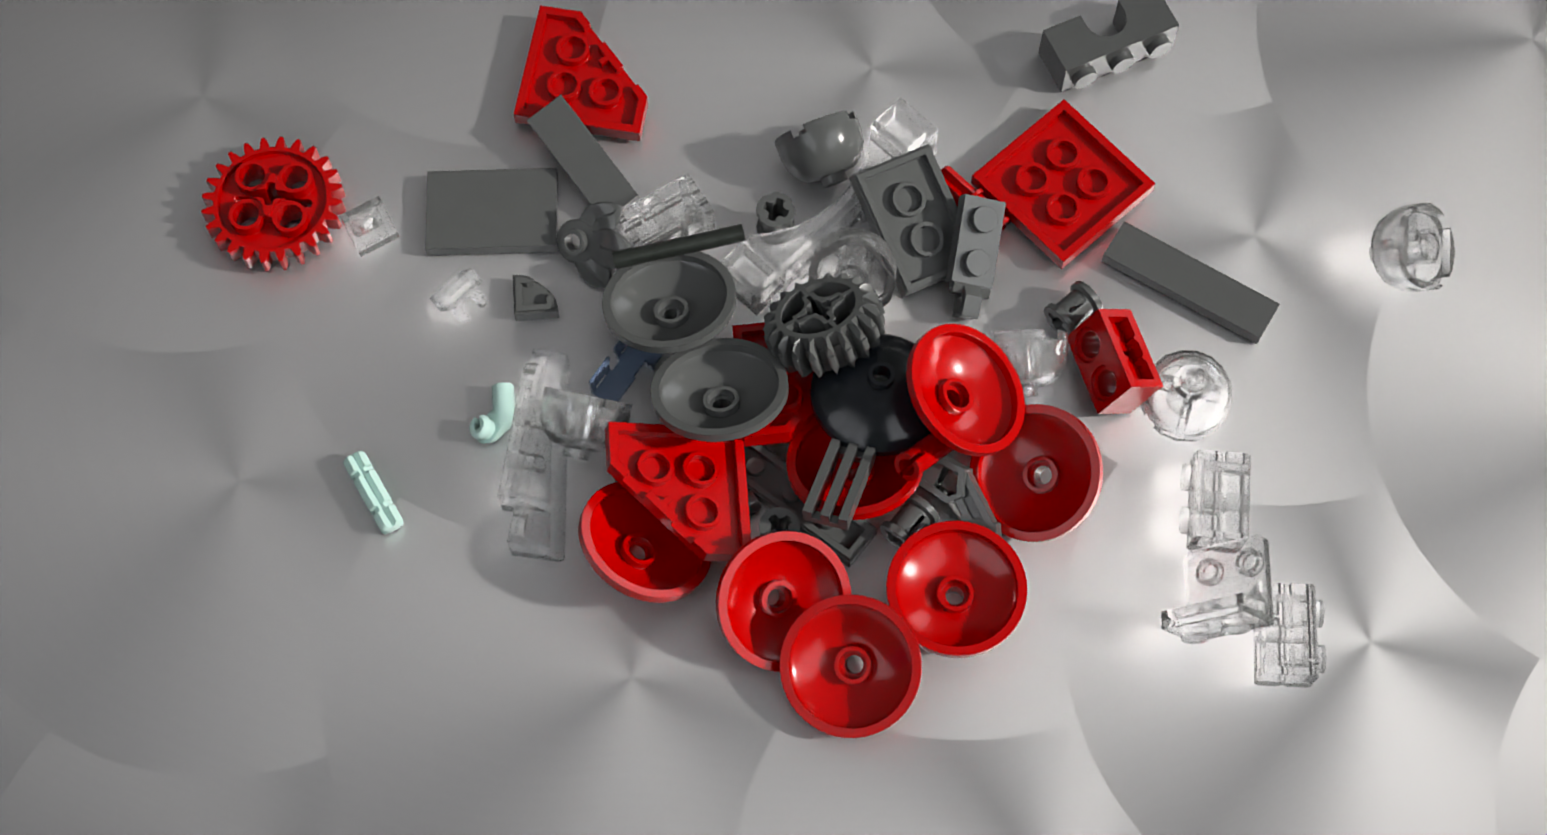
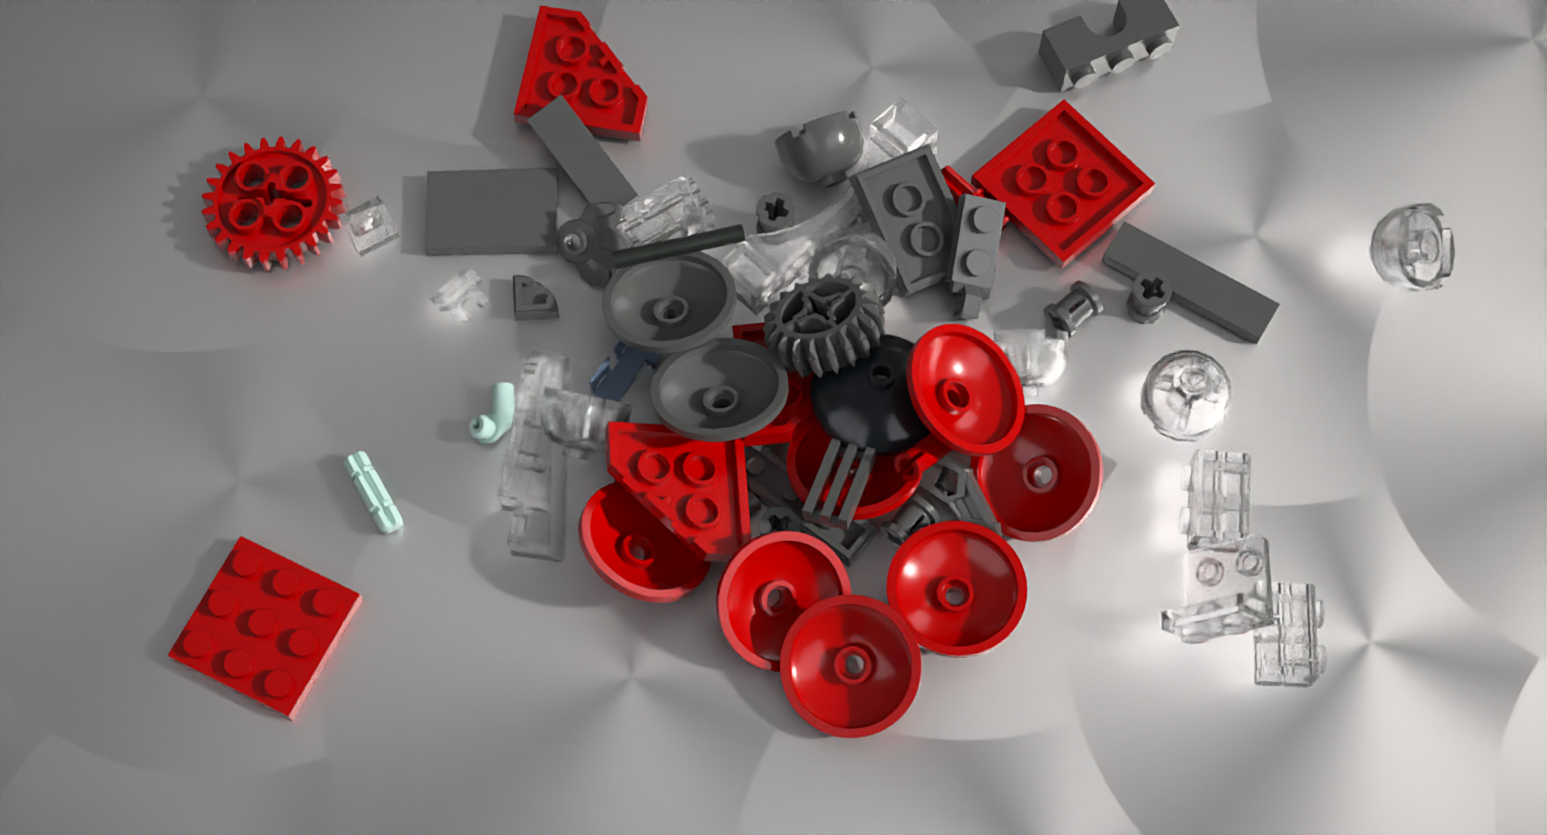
red brick [1066,309,1164,414] -> none
none -> red plate [167,536,363,721]
none -> dark grey bush [1126,270,1172,324]

